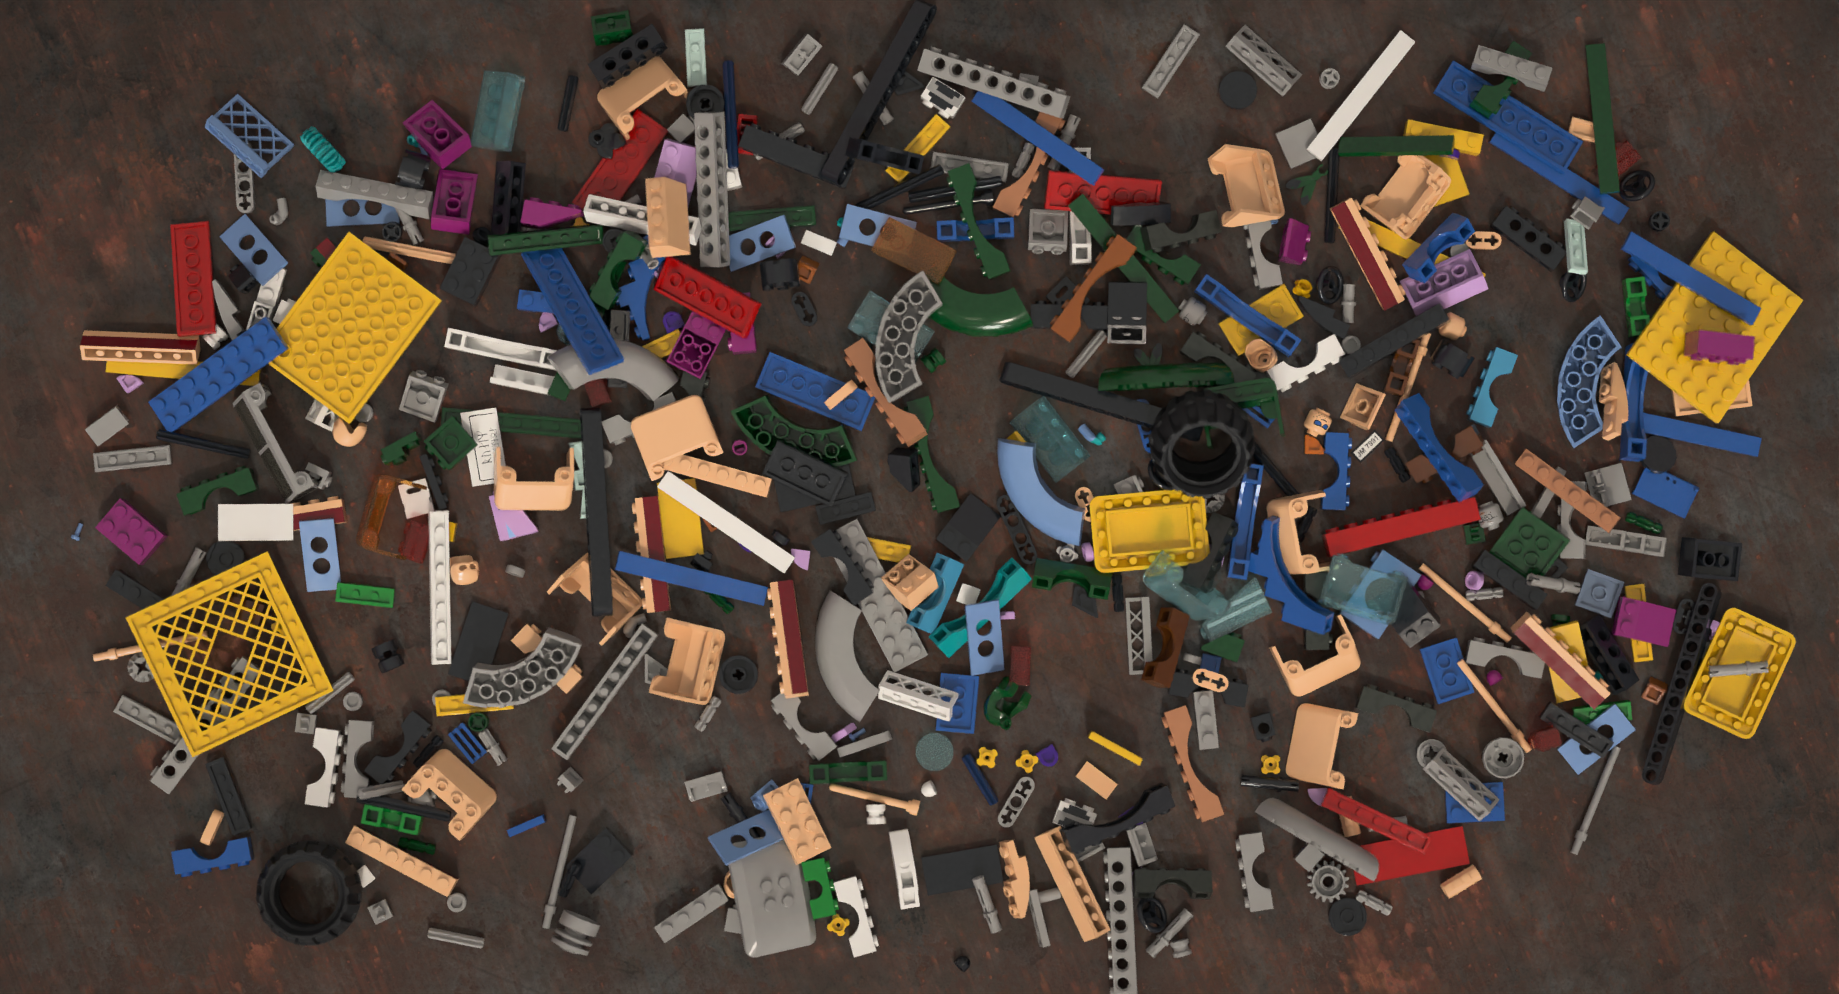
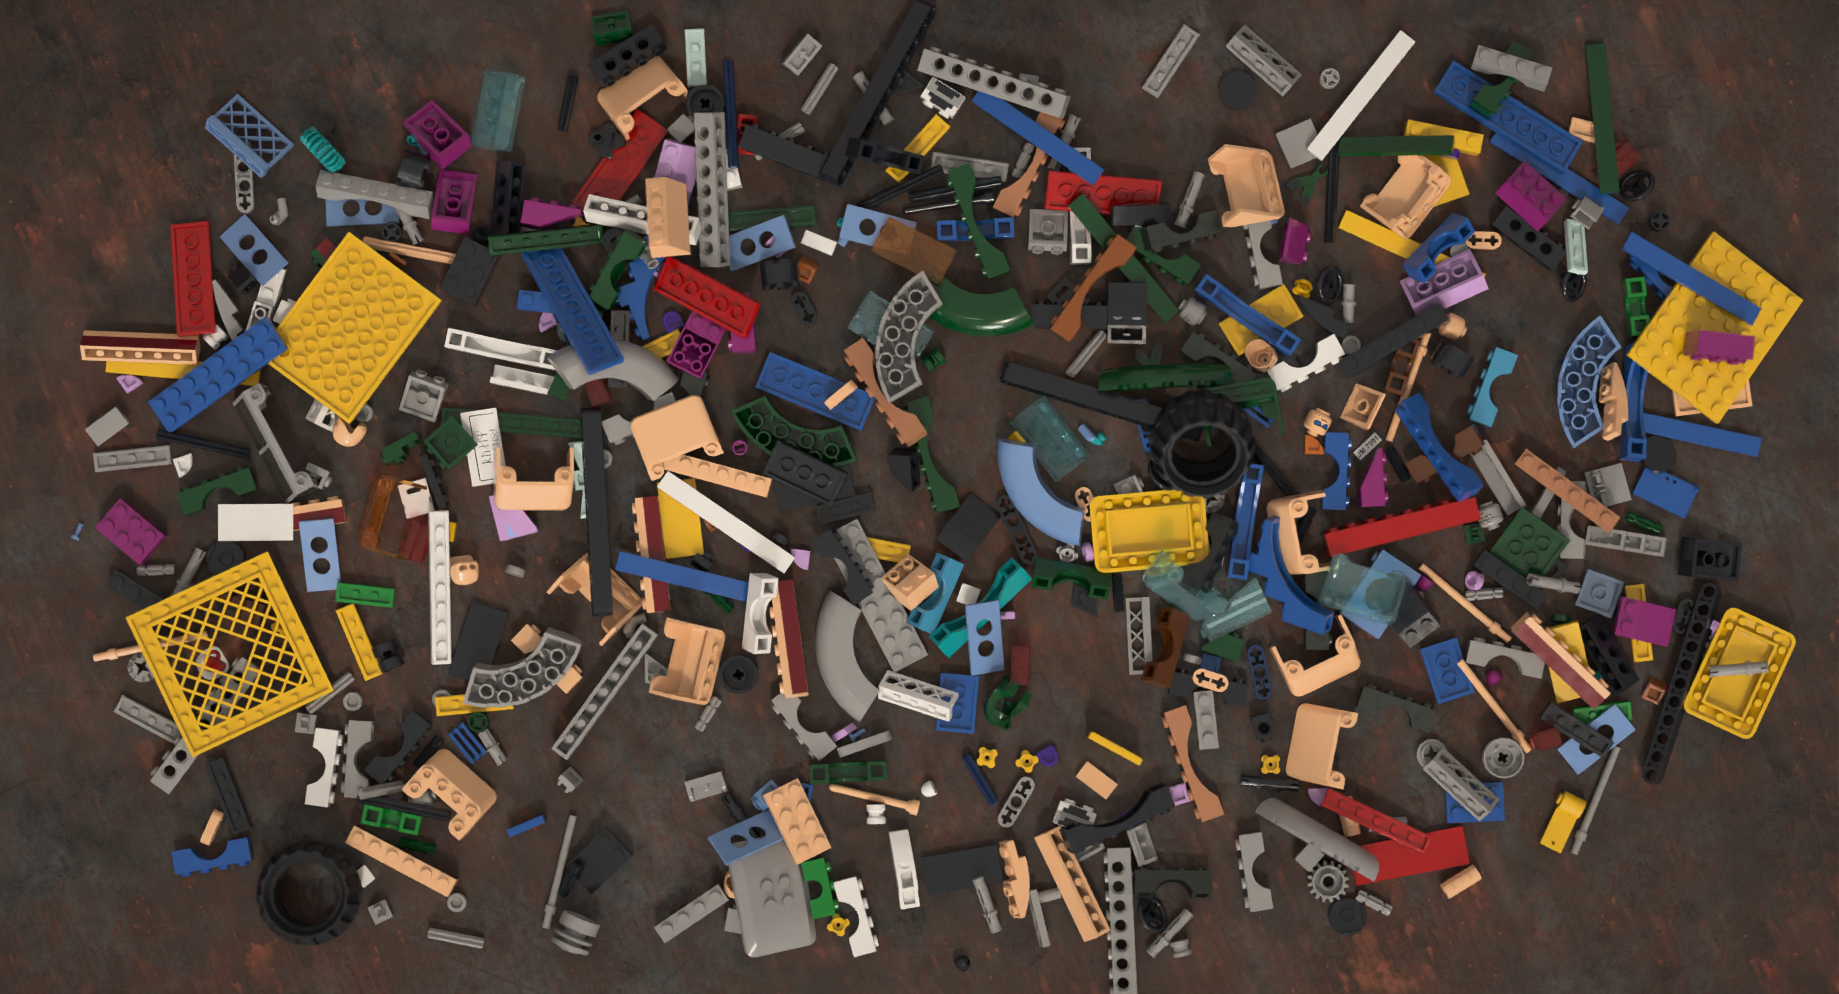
clear light blue tile [916,733,953,771] -> none
brick [1330,198,1406,311] -> none
none -> light grey axle [137,564,175,576]
none -> white tile [173,453,193,478]
none -> sticker [196,646,229,680]
none -> yellow tile [336,603,384,681]
none -> white arch [742,573,778,654]
none -> lavender tile [1168,783,1190,806]
none -> light grey pin [1174,171,1205,229]
none -> dark blue beam [1247,645,1273,700]
none -> magenta slope [1357,448,1388,508]
none -> magenta brick [1495,160,1567,232]
none -> yellow door [1540,791,1587,853]

